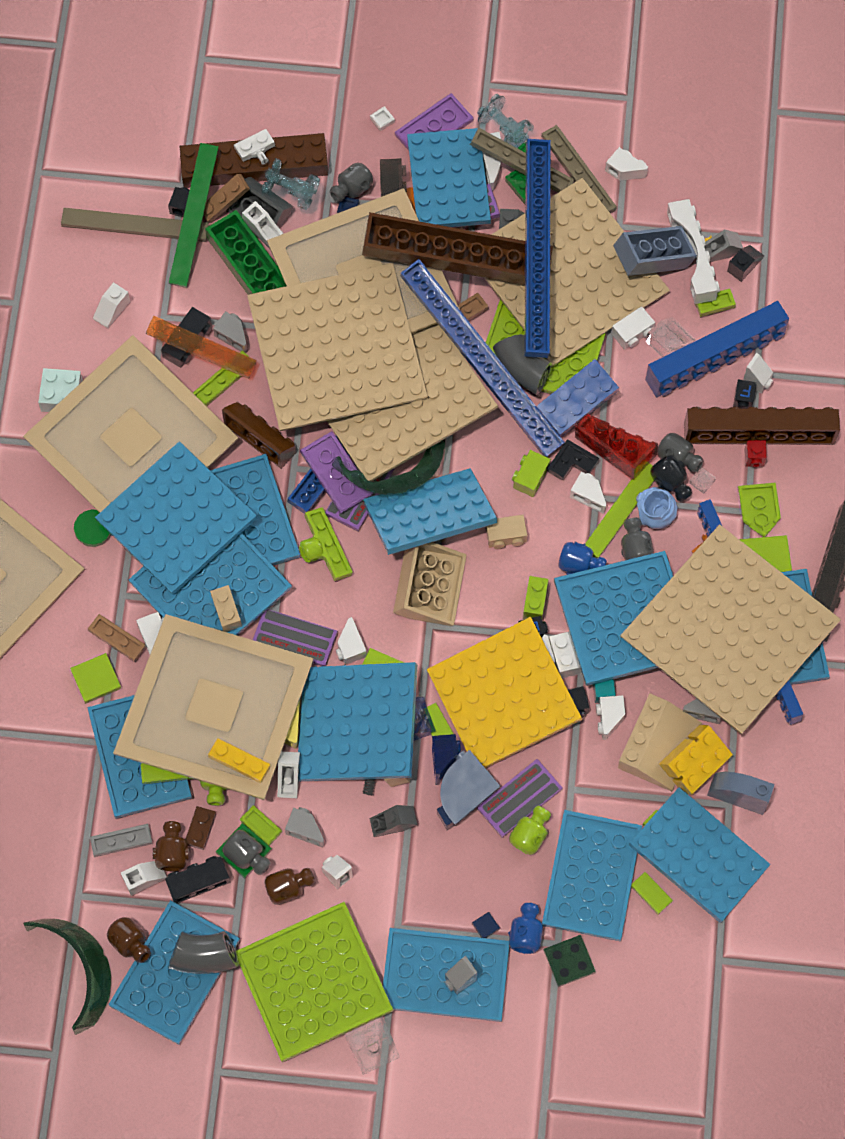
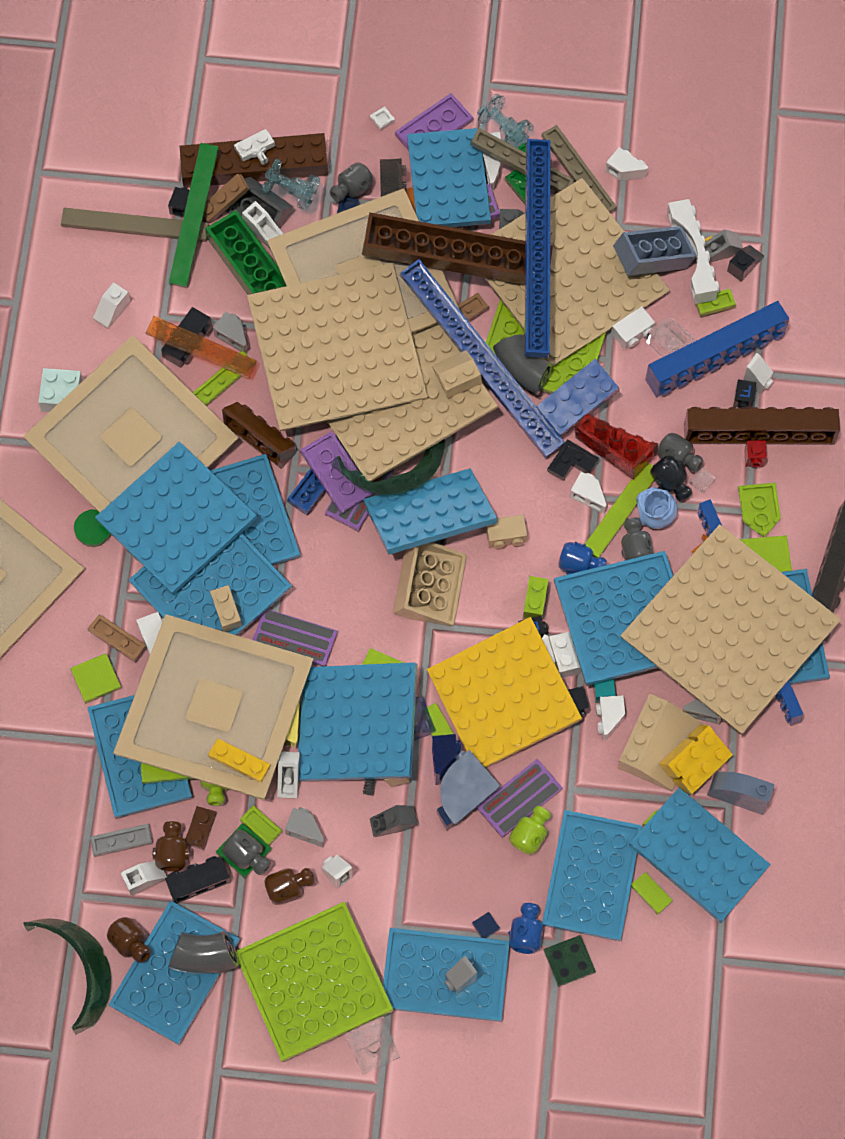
lime plate [299,507,353,581] -> none
white slope [336,617,366,665] -> none
lime brick [512,450,551,498] -> none
none -> tan slope [432,350,482,398]

